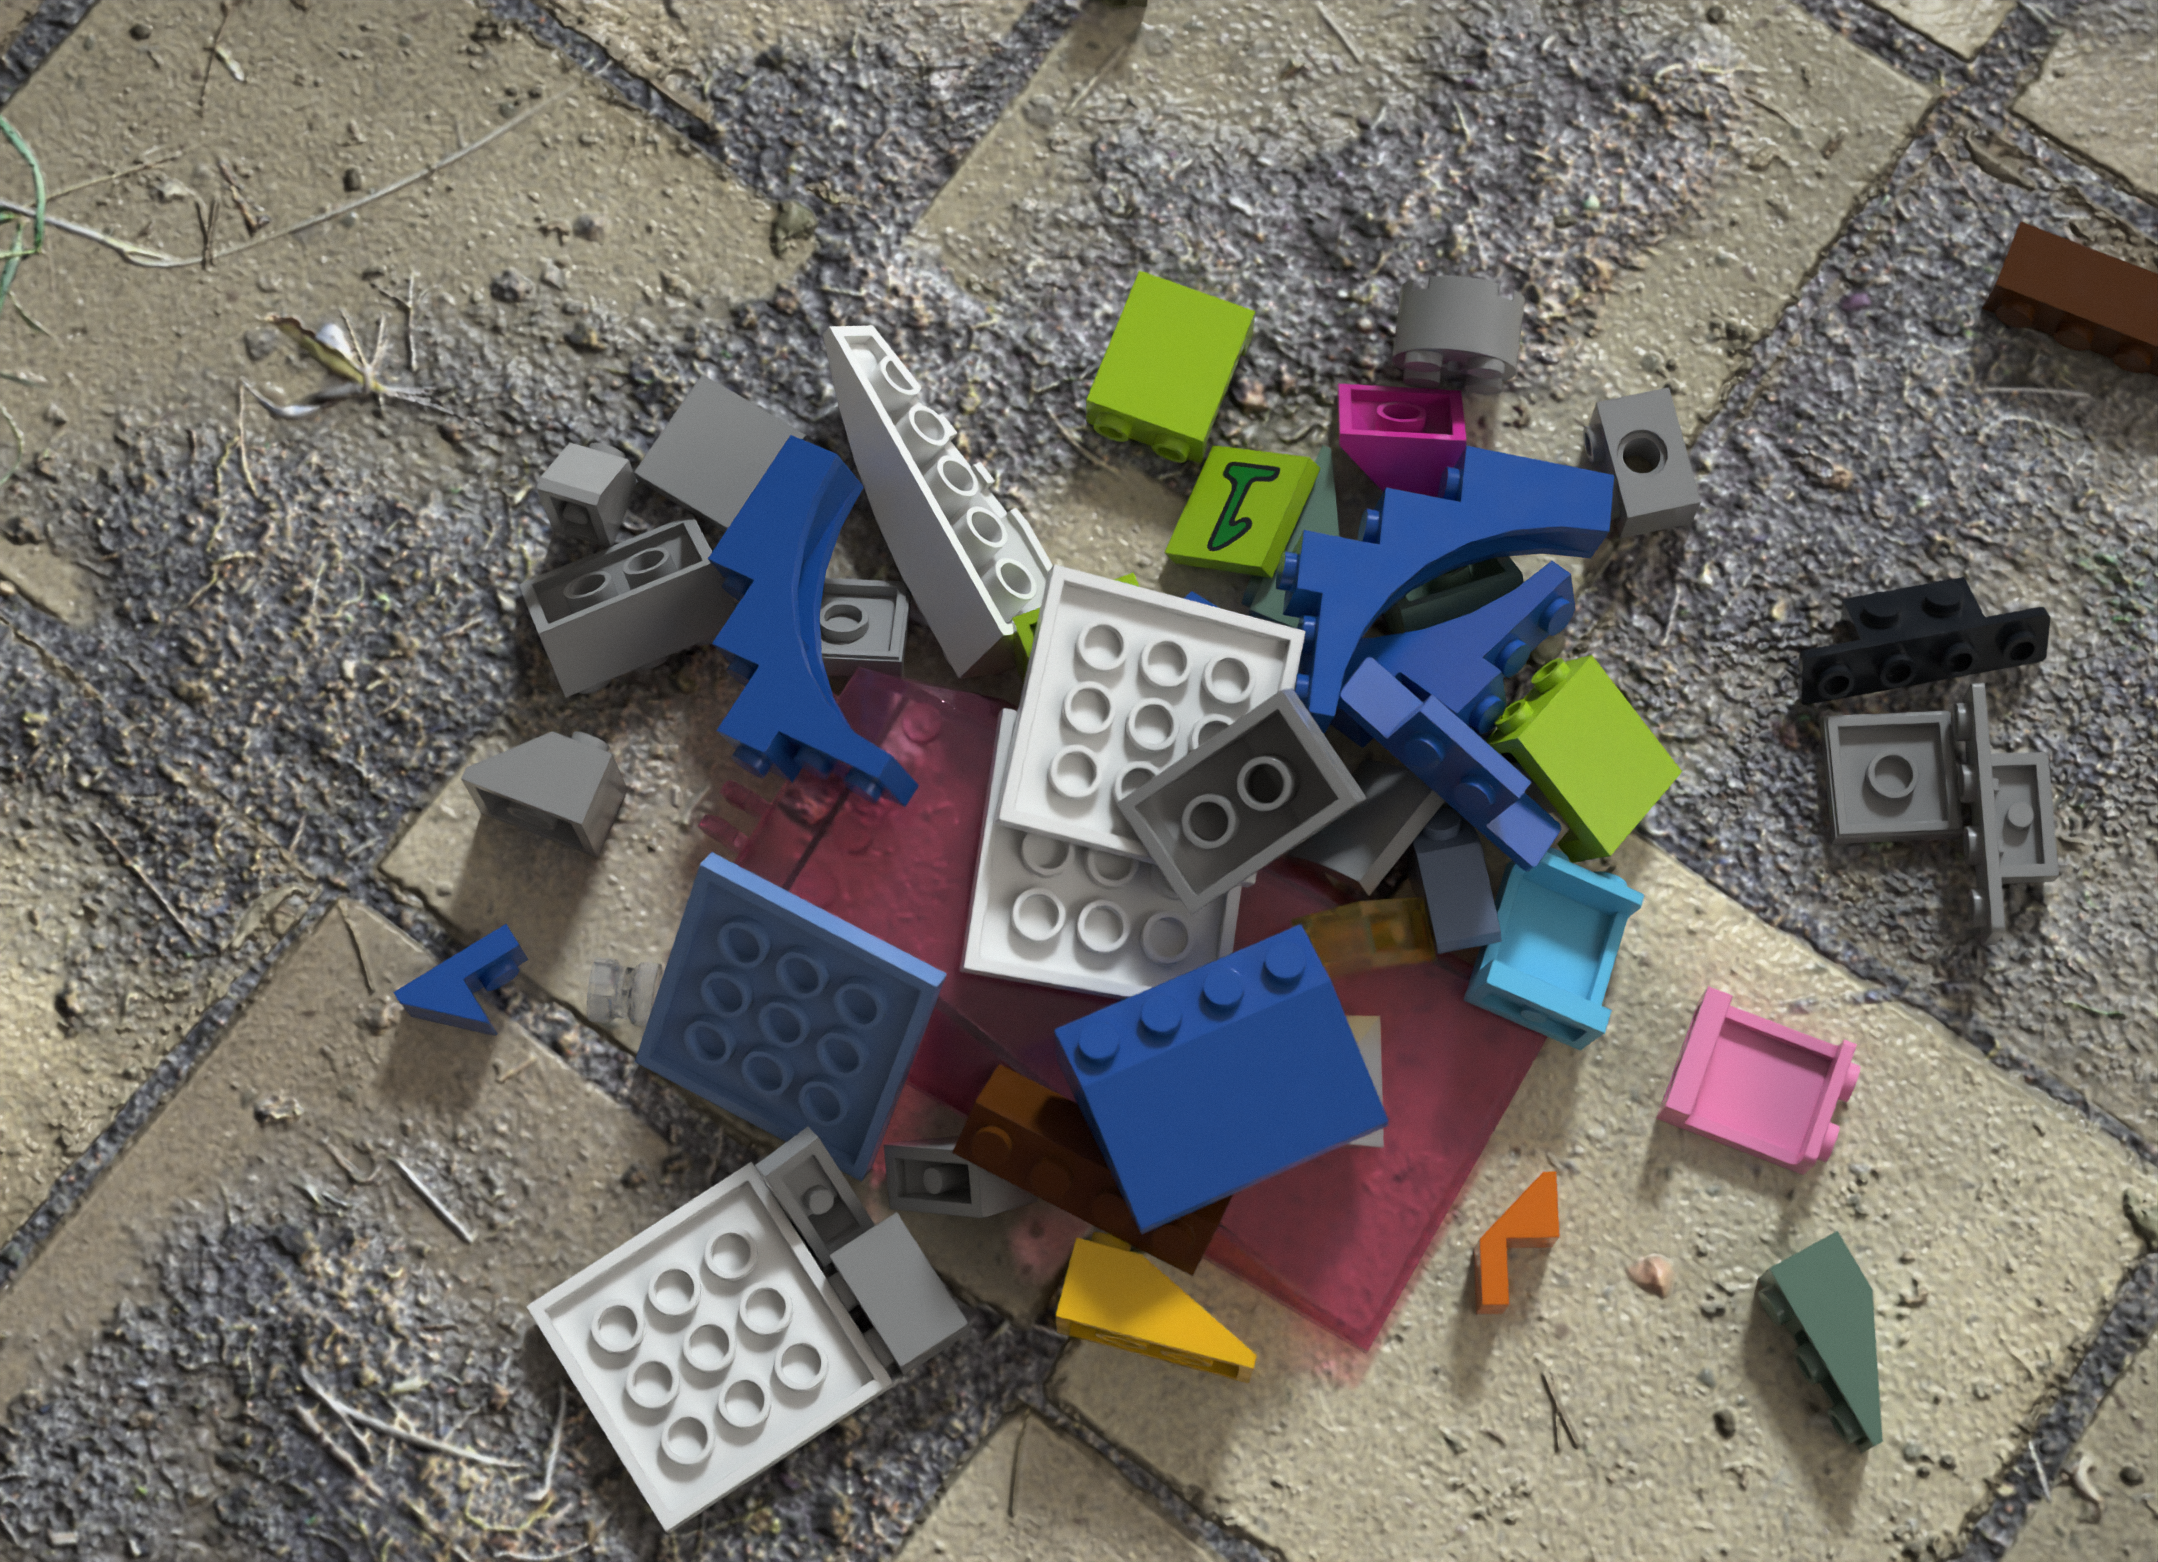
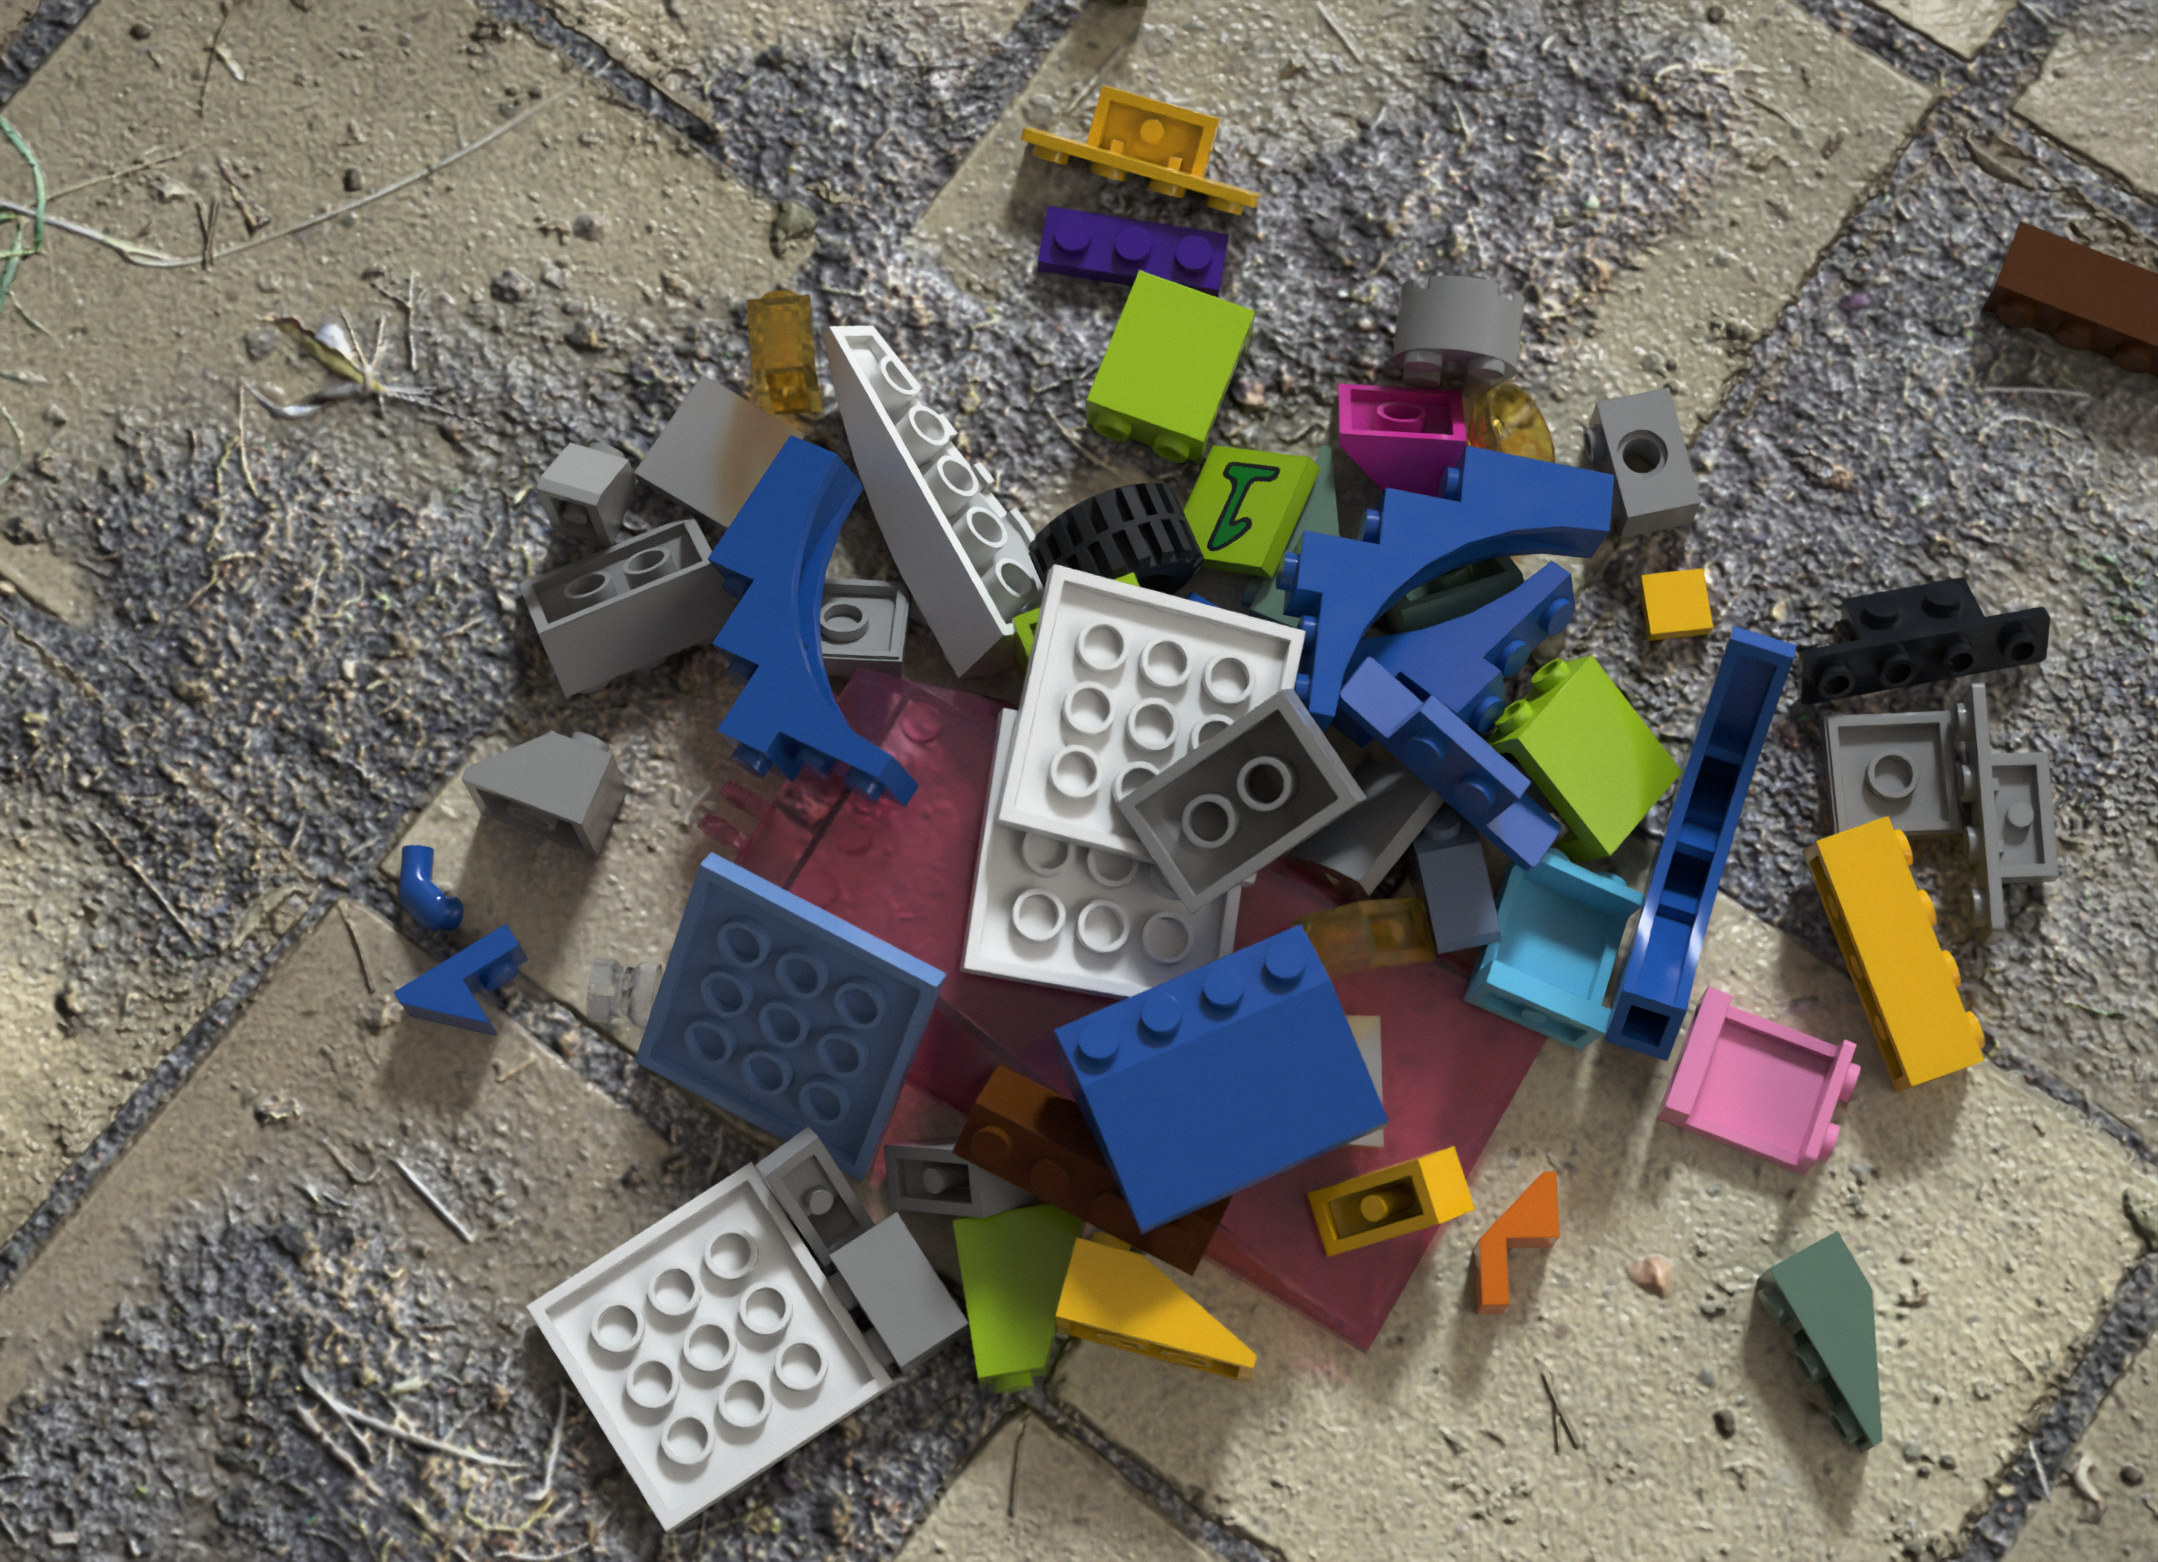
none -> blue arm [399,845,464,931]
none -> clear yellow brick [747,290,823,416]
none -> lime slope [953,1204,1086,1394]
none -> yellow bracket [1020,85,1262,215]
none -> black tyre [1028,482,1204,595]
none -> dark purple plate [1037,206,1229,298]
none -> yellow slope [1307,1146,1475,1257]
none -> clear yellow piece [1466,381,1556,463]
none -> blue arch [1604,626,1797,1061]
none -> yellow tile [1638,568,1713,641]
none -> yellow brick [1802,816,1985,1093]

